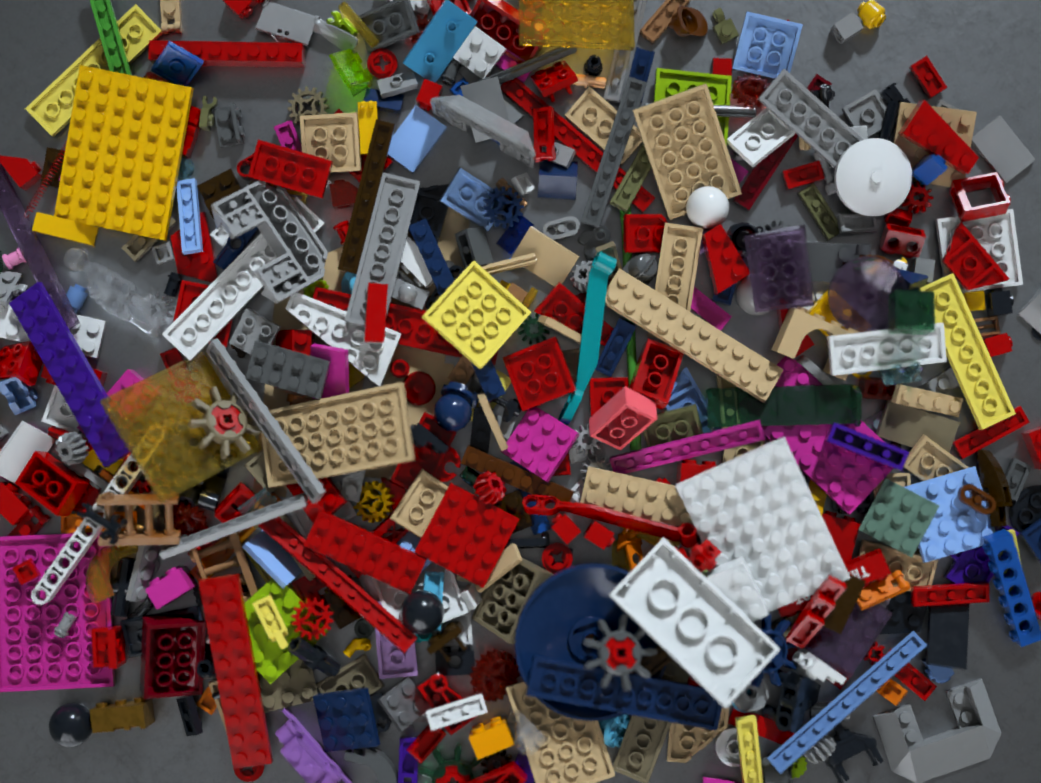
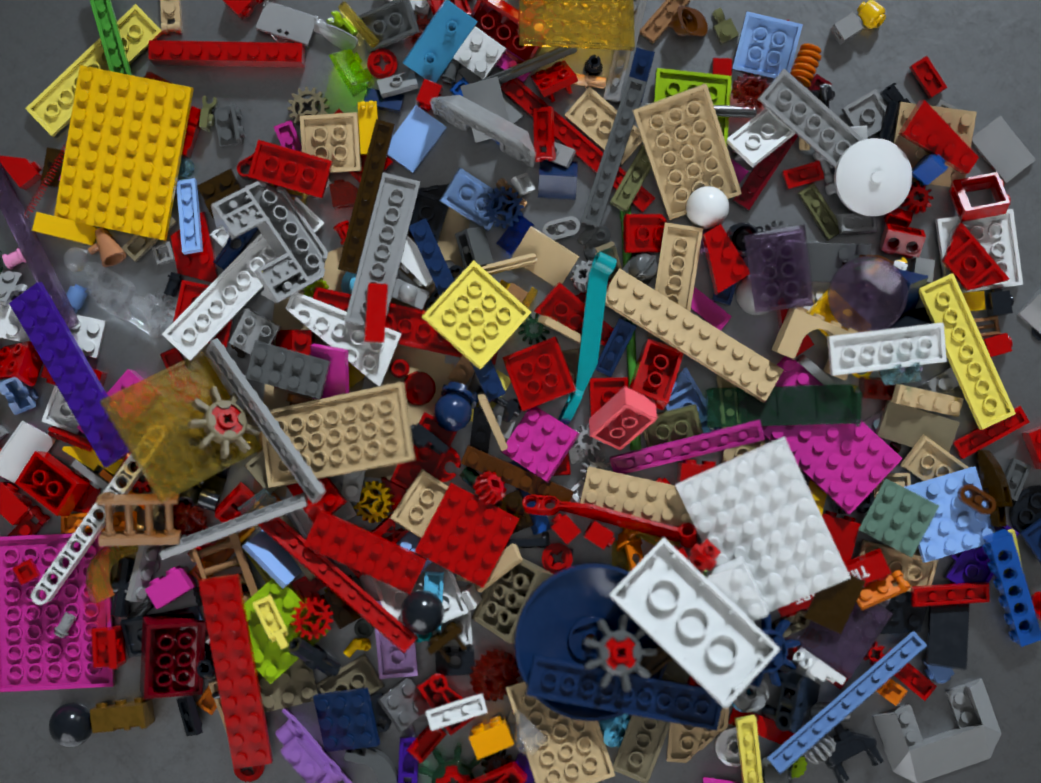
light grey gear [55,431,89,466] -> none
black bar [76,503,128,545] -> none
blue tile [151,41,204,86] -> none
red slope [786,575,846,649] -> none
dark purple brick [825,422,909,470] -> none
clear green brick [888,290,935,335] -> none
none -> nougat piece [88,228,127,267]
none -> orange piece [790,43,822,88]

